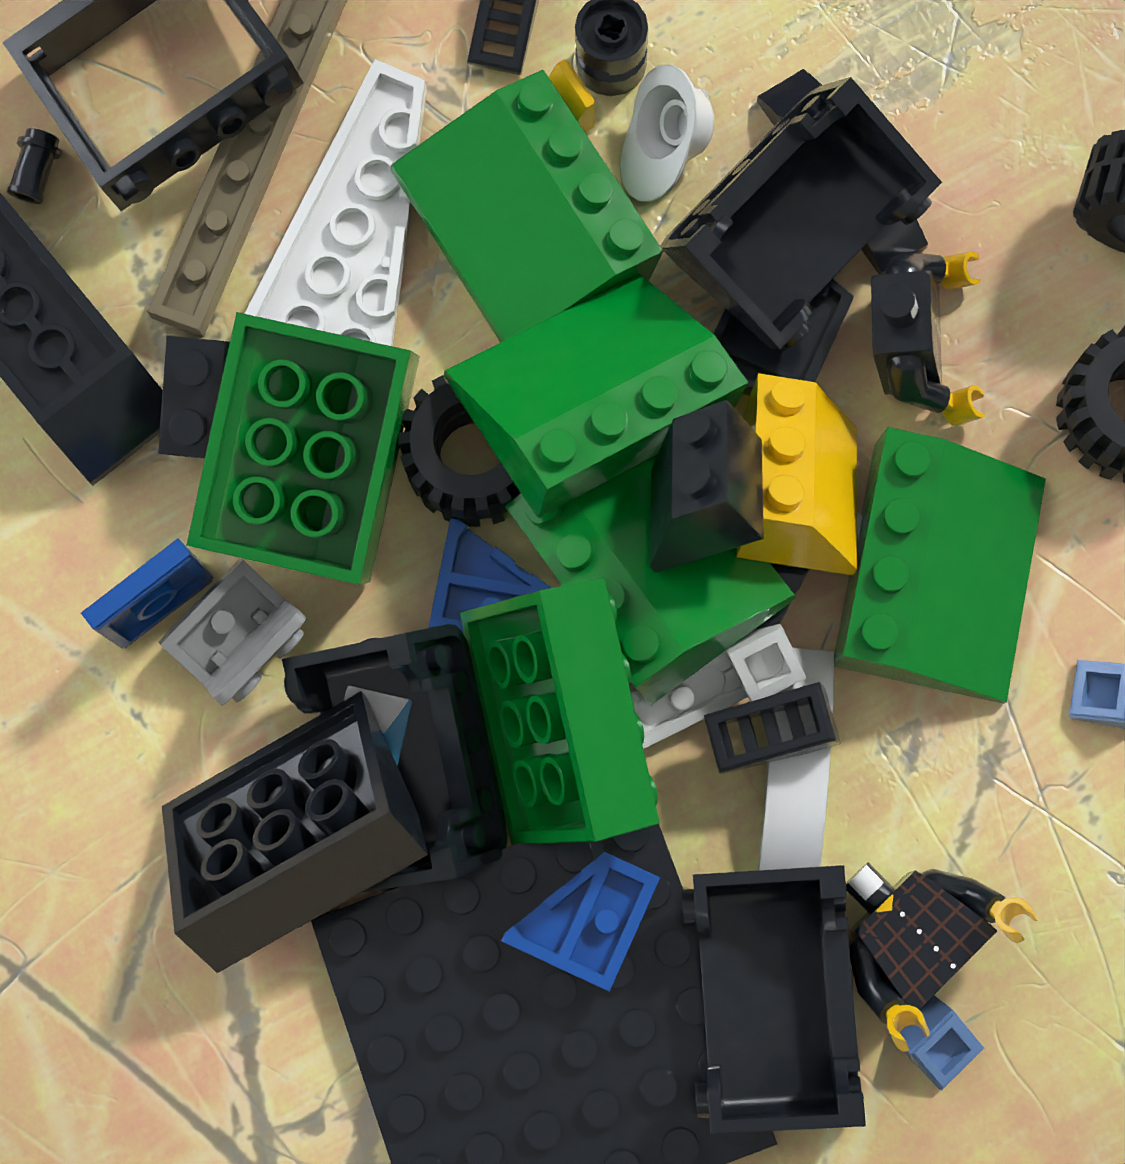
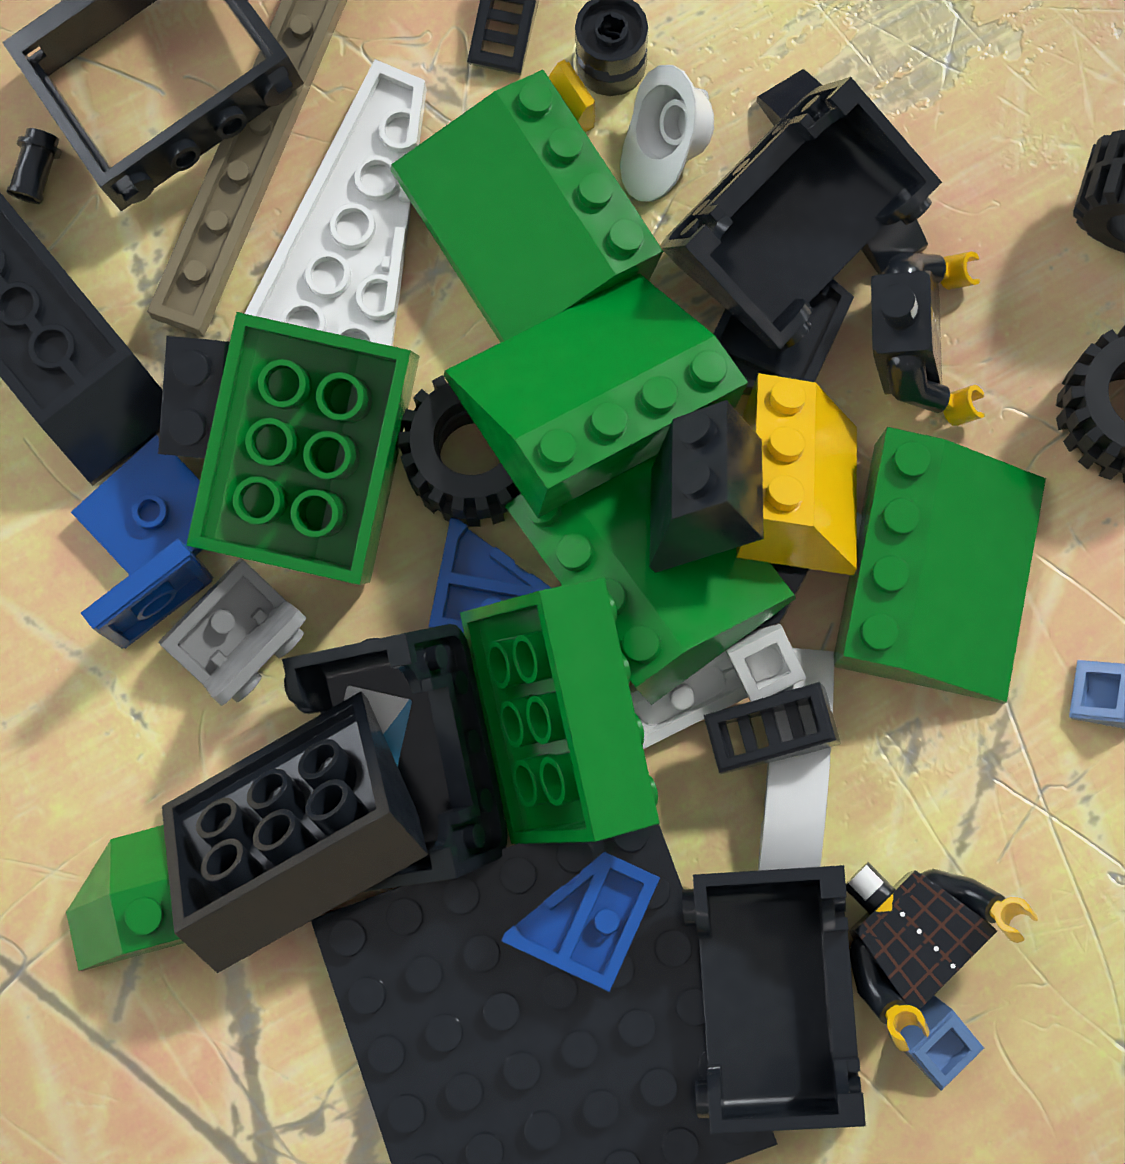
none -> green slope [66,825,184,971]
none -> blue plate [71,435,203,575]

